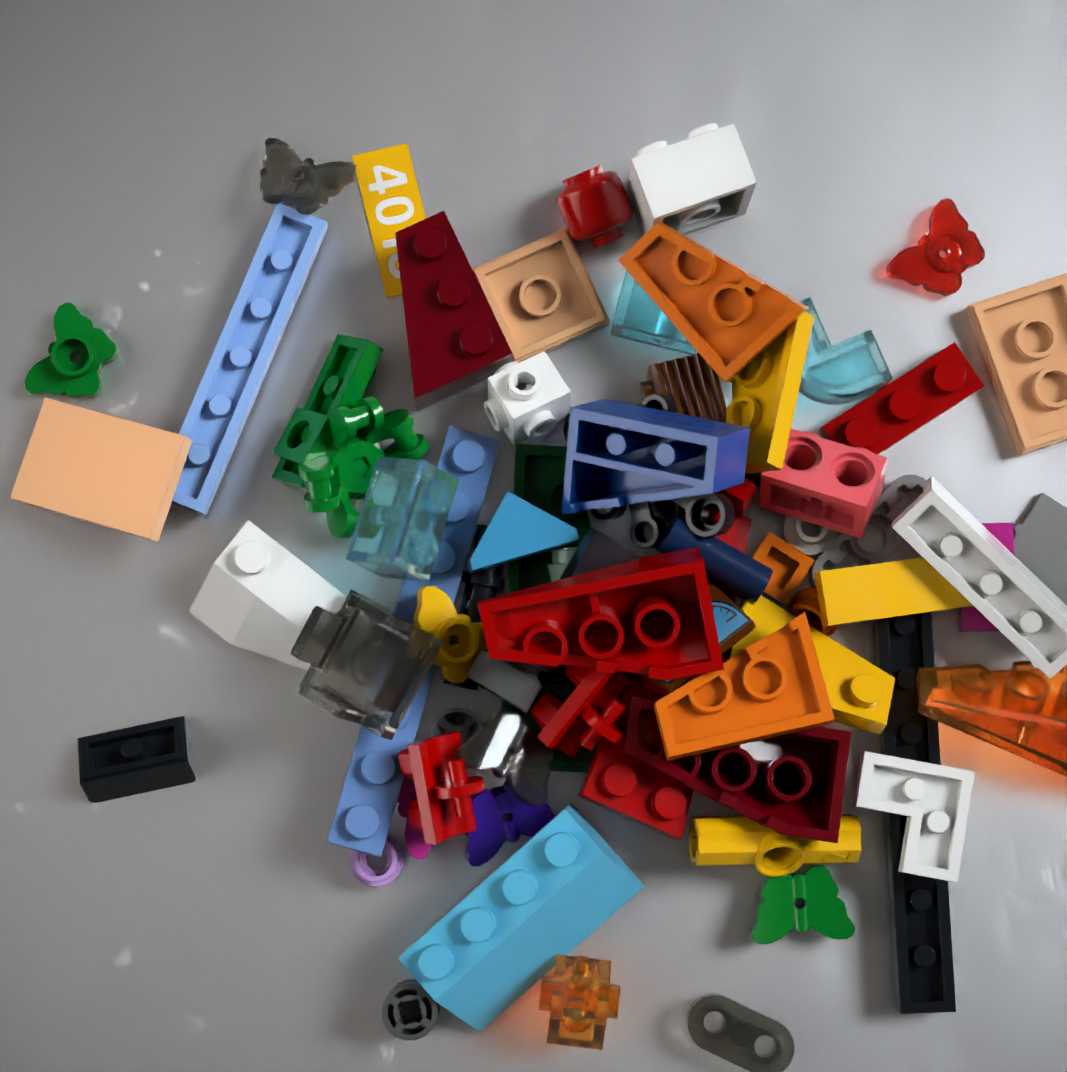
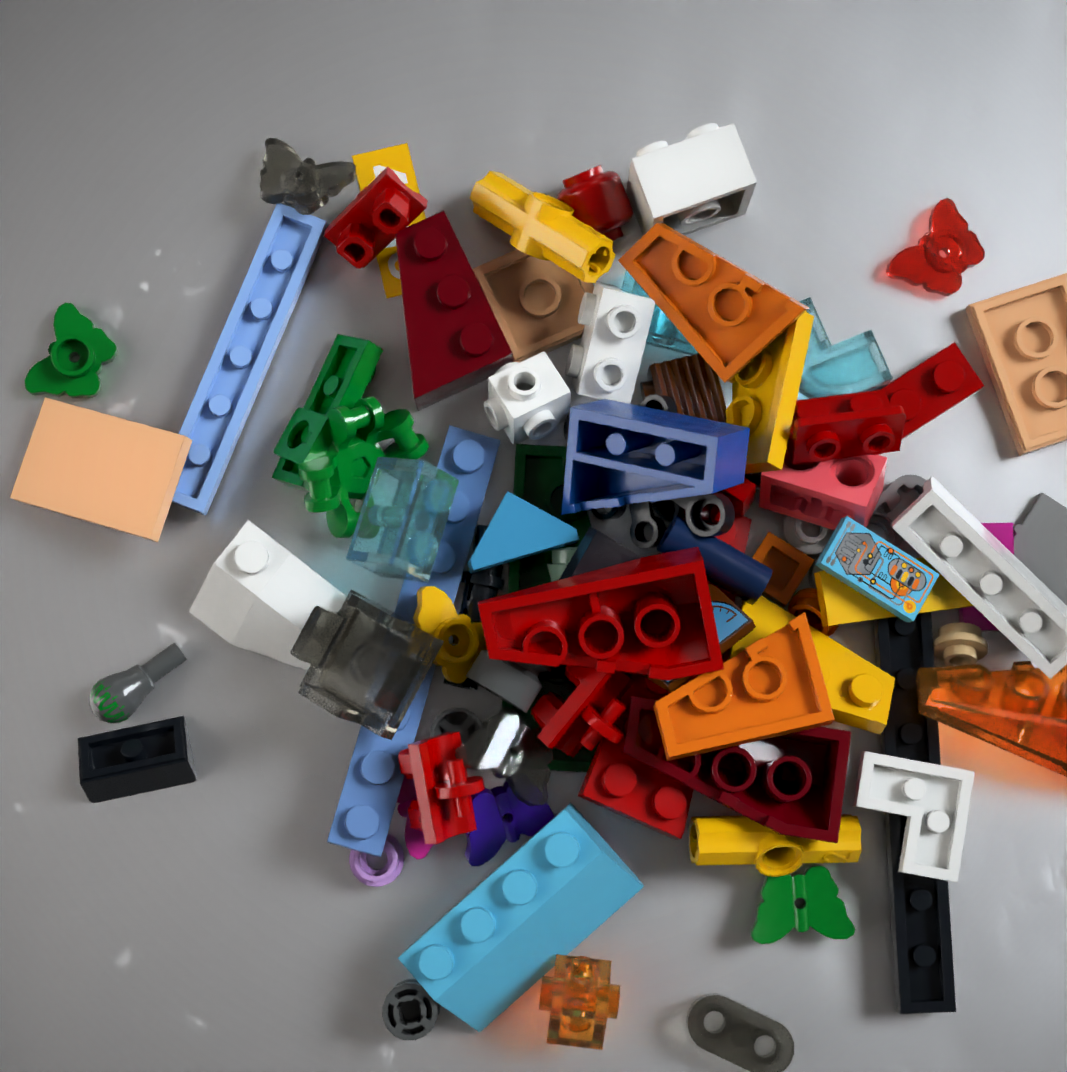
none -> dark grey piece [89,643,187,723]
none -> red hips [324,166,428,269]
none -> yellow piece [469,171,616,283]
none -> white bracket [565,281,655,404]
none -> red bracket [787,389,906,465]
none -> tile [815,516,940,623]
none -> tan plate [933,622,988,668]

